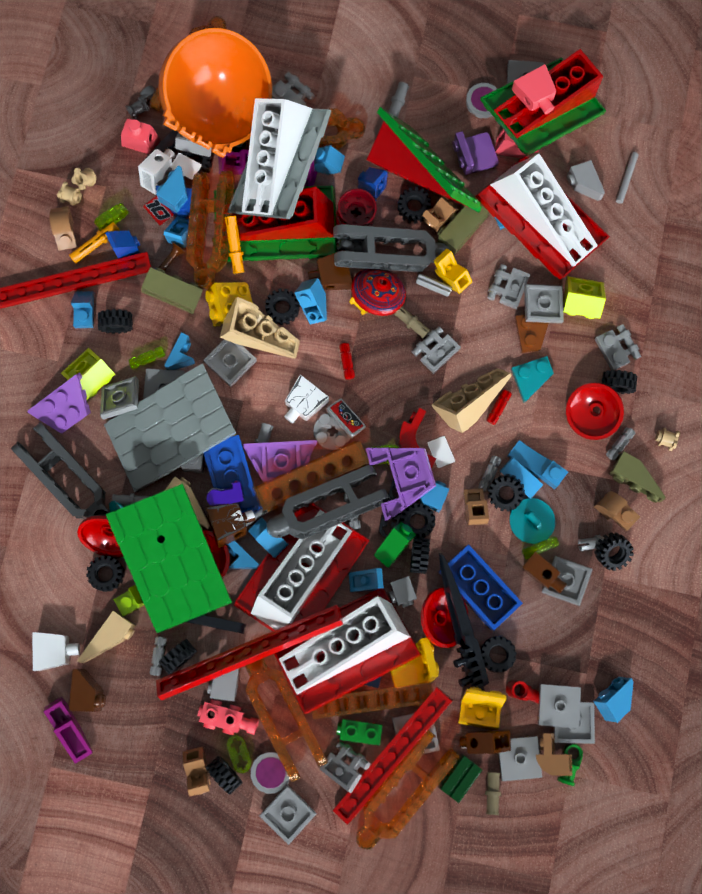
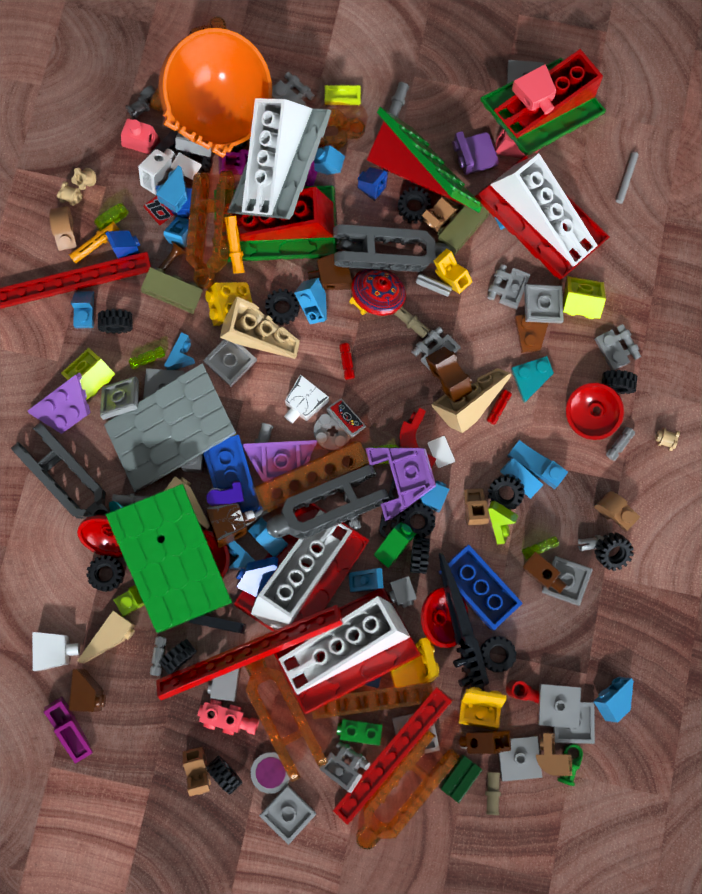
clear neon green beam [227,735,252,774] -> none
dark red wheel [336,189,377,226] -> none
tile [466,83,497,119] -> none
light grey axle [478,455,502,492] -> none
teal shield [509,498,555,544] -> none
light grey slope [567,160,605,201] -> none
olive slope [609,451,666,503] -> none
none -> slope [236,557,278,597]
none -> neon yellow plate [325,85,361,105]
none -> reddish brown brick [425,347,473,403]
none -> lime slope [488,501,518,545]

